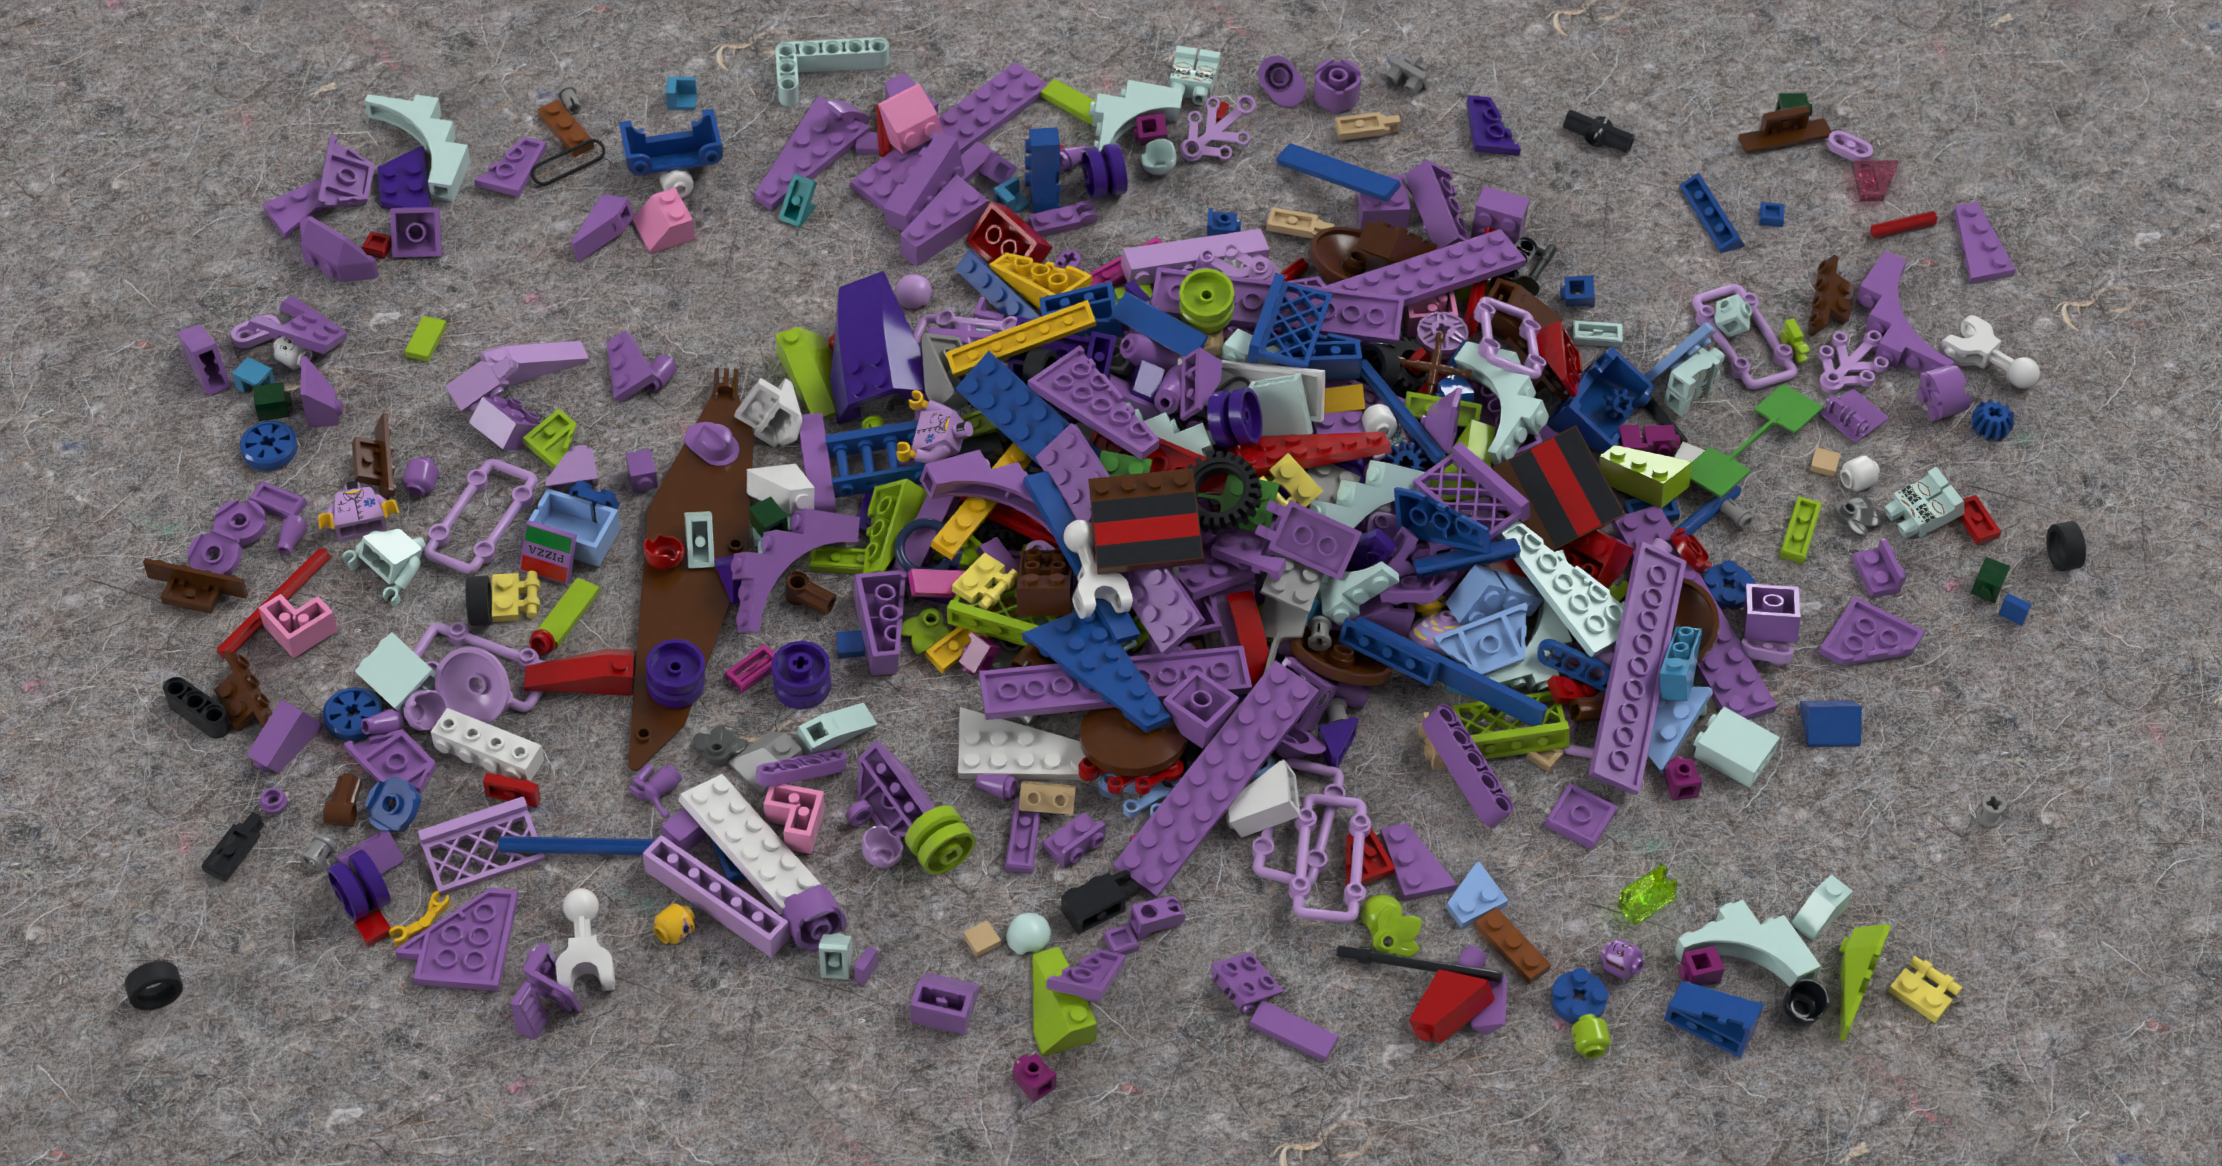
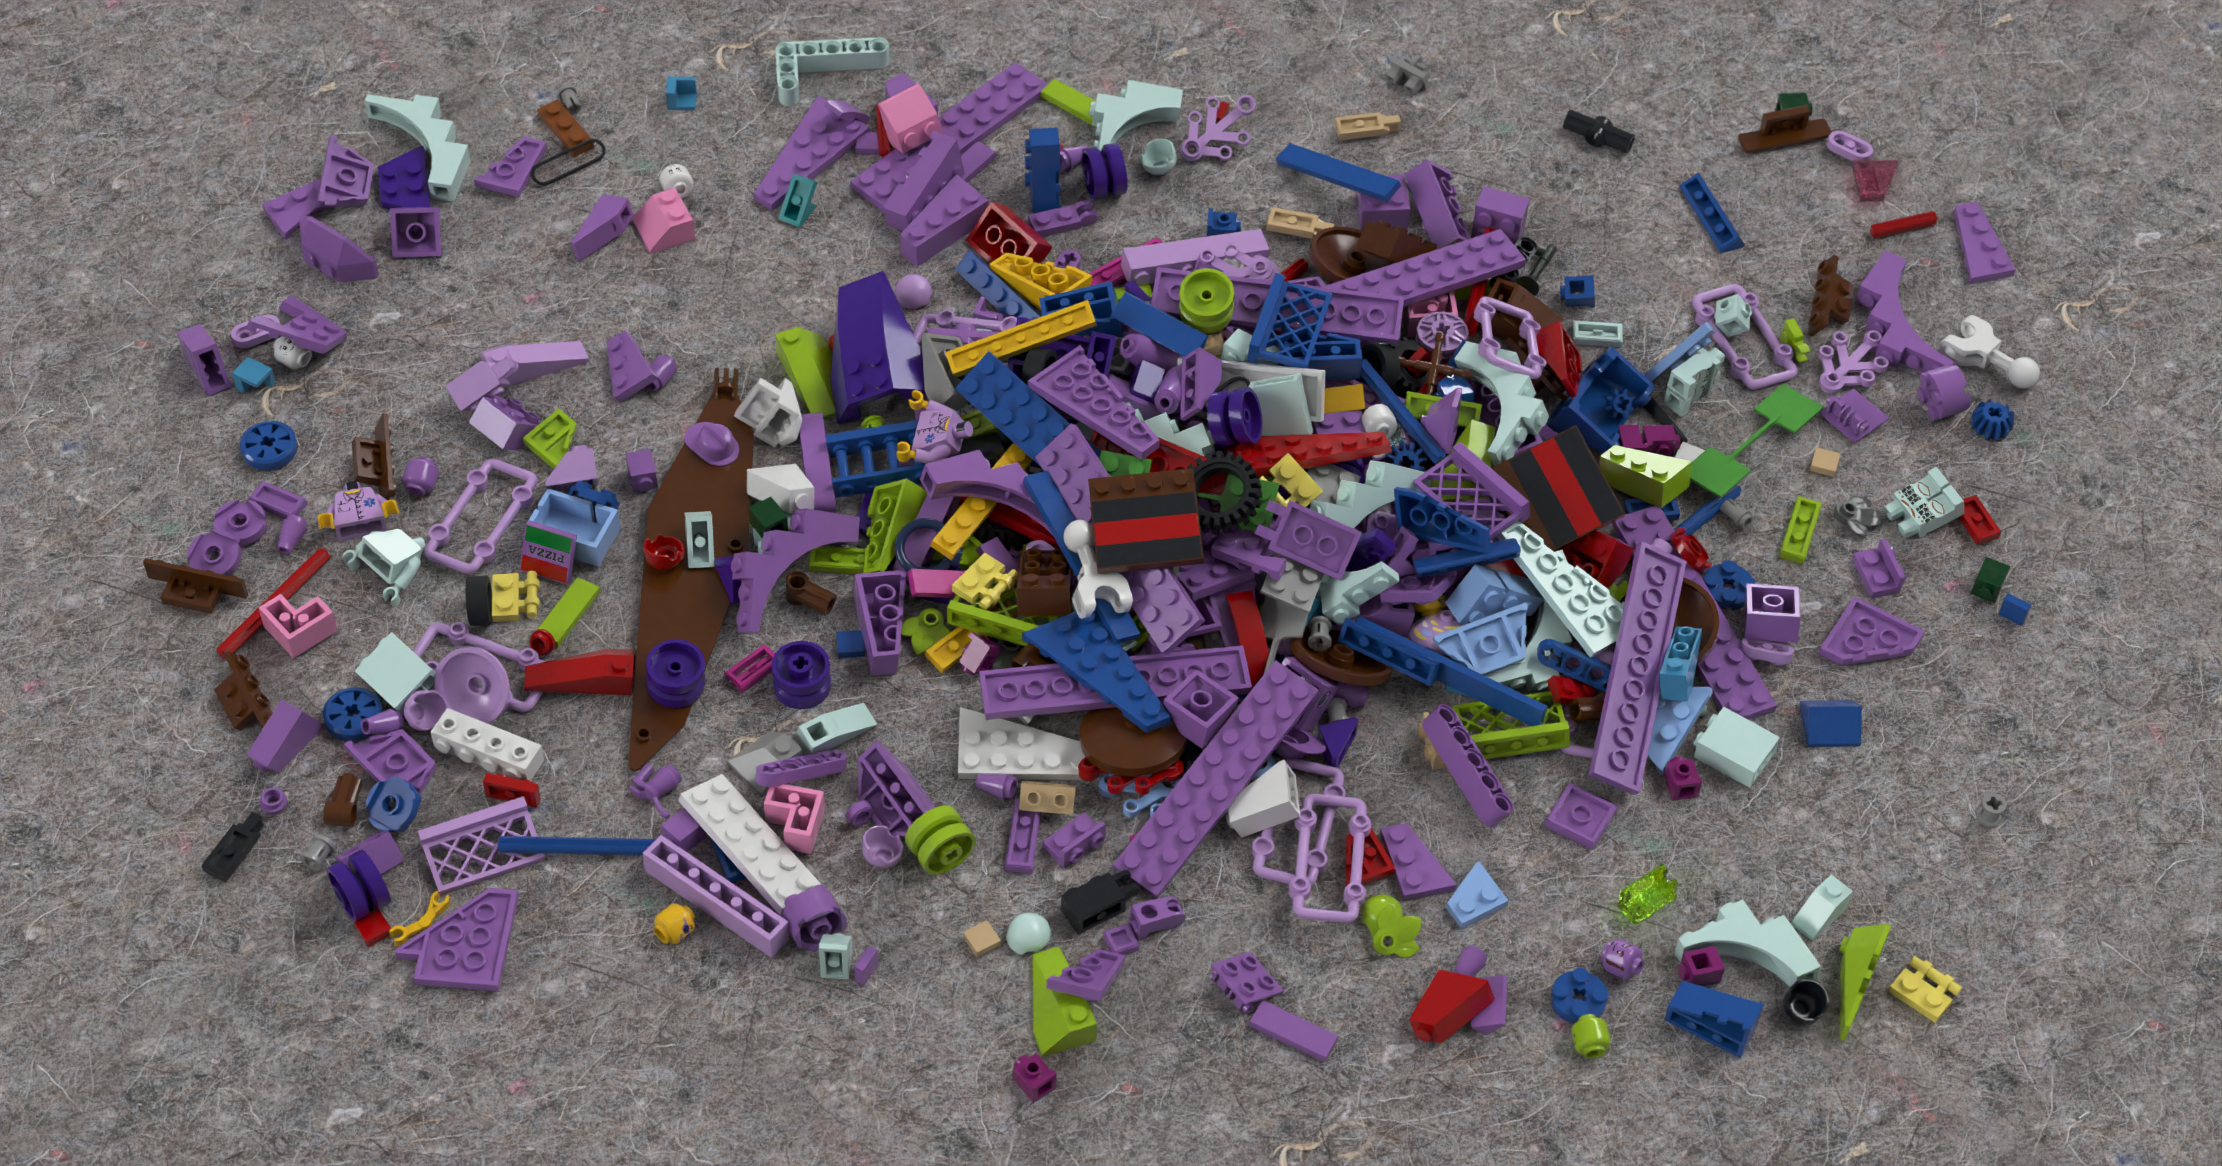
black tyre [124,961,183,1010] -> none
black beam [163,677,230,739] -> none
dark green brick [253,382,293,421] -> none
medium lavender slope [301,356,343,428] -> none
red tile [361,231,392,259] -> none
lime tile [405,316,447,362] -> none
medium lavender slope [510,981,549,1040] -> none
medium lavender bracket [522,942,582,1013] -> none
white piece [556,888,615,992] -> none
blue windscreen [619,109,723,175] -> none
dark grey plate [694,725,747,766] -> none
medium lavender slope [910,972,981,1035] -> none
medium lavender panel [979,152,1017,185] -> none
dark azure panel [994,177,1030,214] -> none
magenta brick [1133,113,1168,146] -> none
light aqua hips [1169,46,1221,105] -> none
medium lavender piece [1258,55,1306,107] -> none
medium lavender brick [1313,59,1361,114] -> none
black bar [1337,945,1503,983] -> none
dark purple wing [1466,95,1521,156] -> none
dark orange plate [1474,907,1551,984] -> none
tan tile [1526,749,1564,773] -> none
blue tile [1759,202,1785,227] -> none
white head [1840,456,1880,492] -> none
black tyre [2046,521,2086,571] -> none

